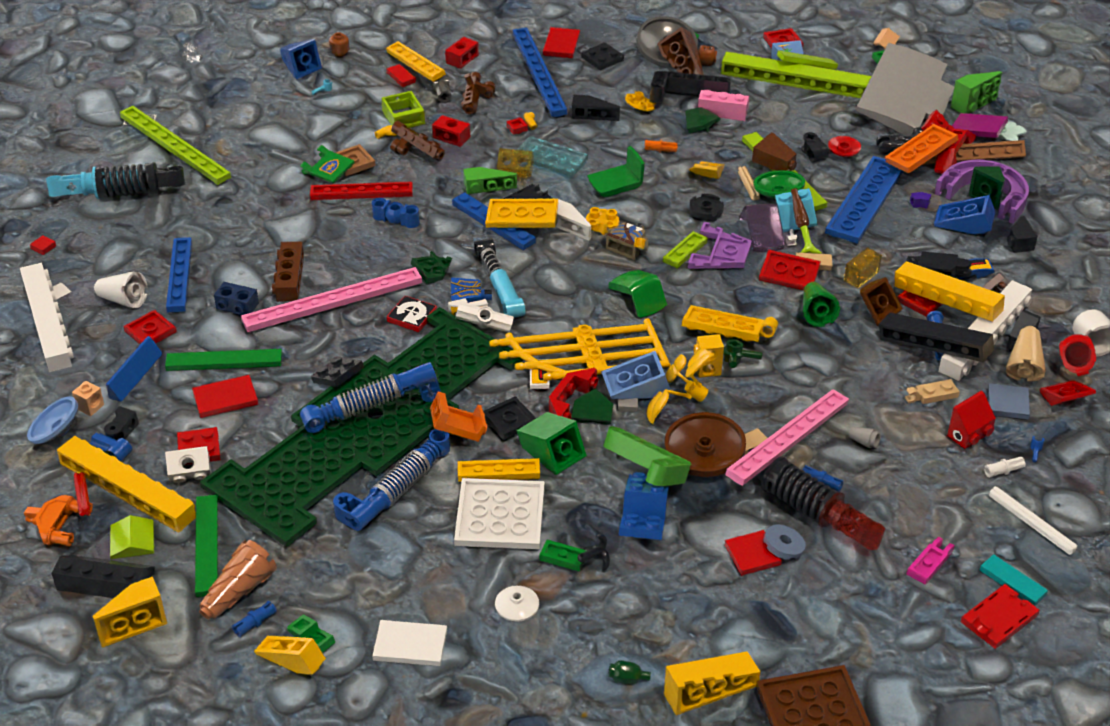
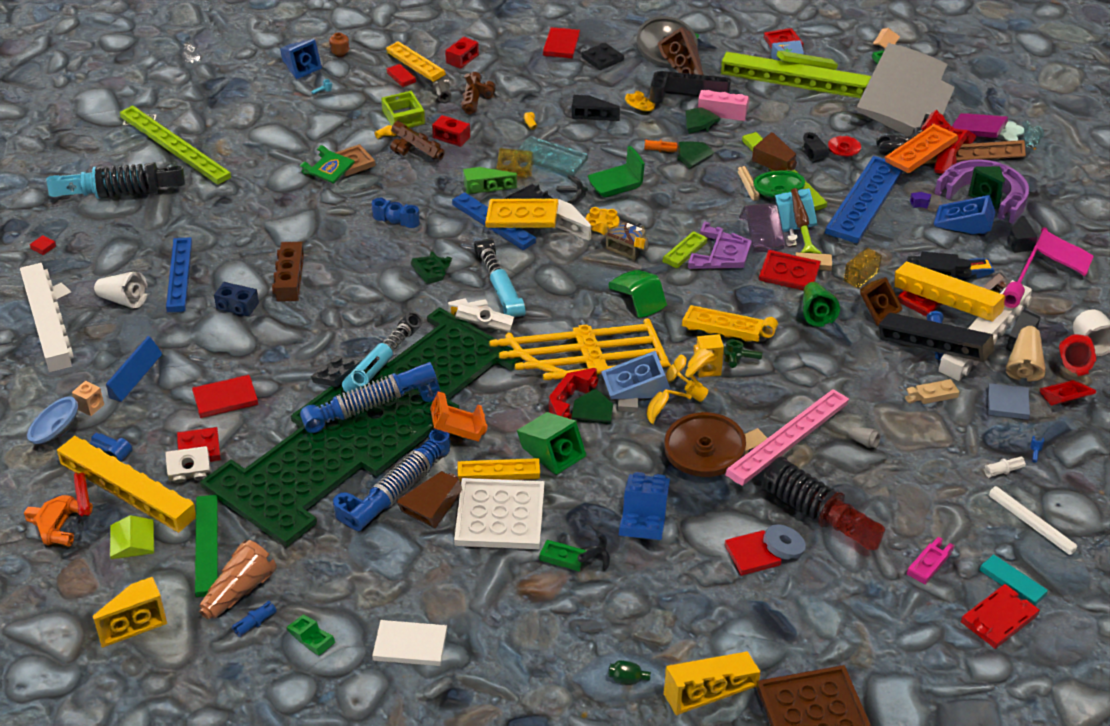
black slope [51,555,155,598] -> none
black leg [104,406,139,440] -> none
red tile [123,310,177,344] -> none
green tile [165,349,282,371] -> none
bright pink plate [241,267,422,332] -> none
yellow slope [254,636,326,675] -> none
red tile [310,182,413,200] -> none
tile [386,296,437,332] -> none
torso [451,278,492,303] -> none
black plate [483,396,536,440] -> none
white dish [495,586,539,622] -> none
red plate [506,117,528,135] -> none
blue plate [512,27,567,117] -> none
slope [530,359,549,389] -> none
bright green beam [603,426,691,486] -> none
yellow slope [689,161,724,179] -> none
black plate [689,193,724,222] -> none
dark orange head [698,45,717,66] -> none
blue pin [802,465,844,492] -> none
red slope [947,391,996,449] -> none
bright green slope [951,71,1002,114] -> none
none -> piece [342,312,422,393]
none -> reddish brown slope [397,471,463,529]
none -> black piece [556,174,588,204]
none -> dark green slope [677,141,715,169]
none -> dark pink flag [1003,227,1094,308]
none -> clear light blue animal [1022,120,1044,150]

